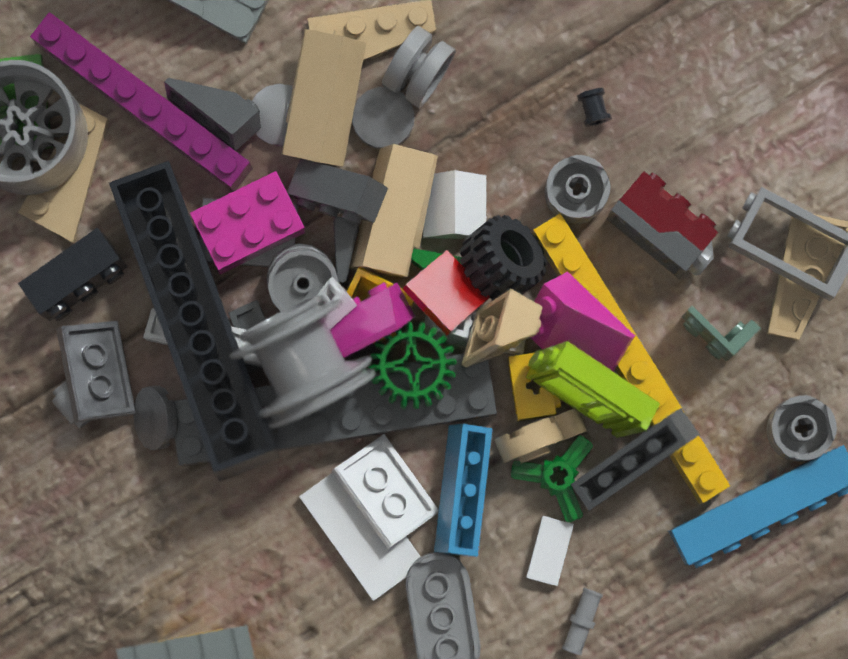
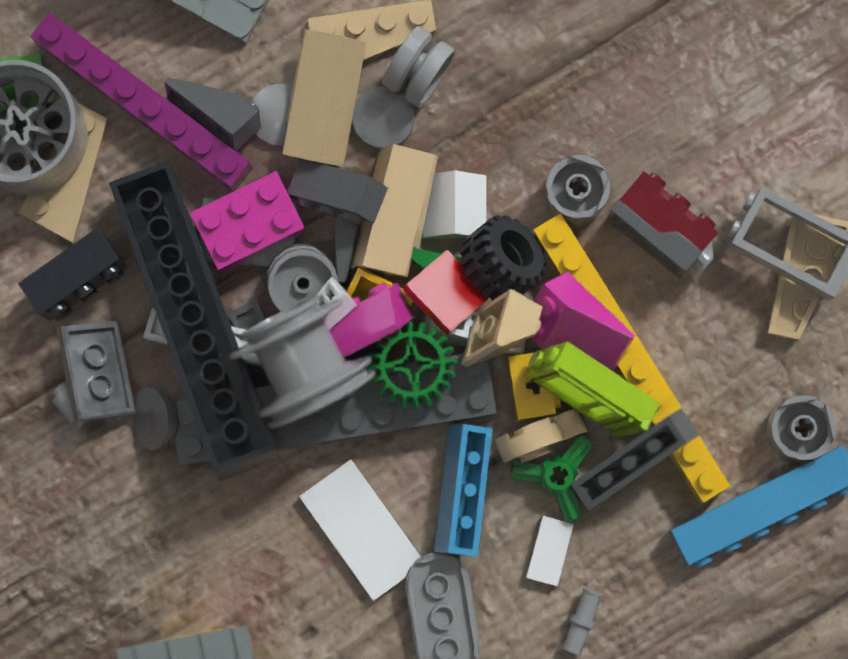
white tile [332,434,439,549] -> none
black bush [577,88,612,127] -> none
sand green bracket [681,306,761,361] -> none

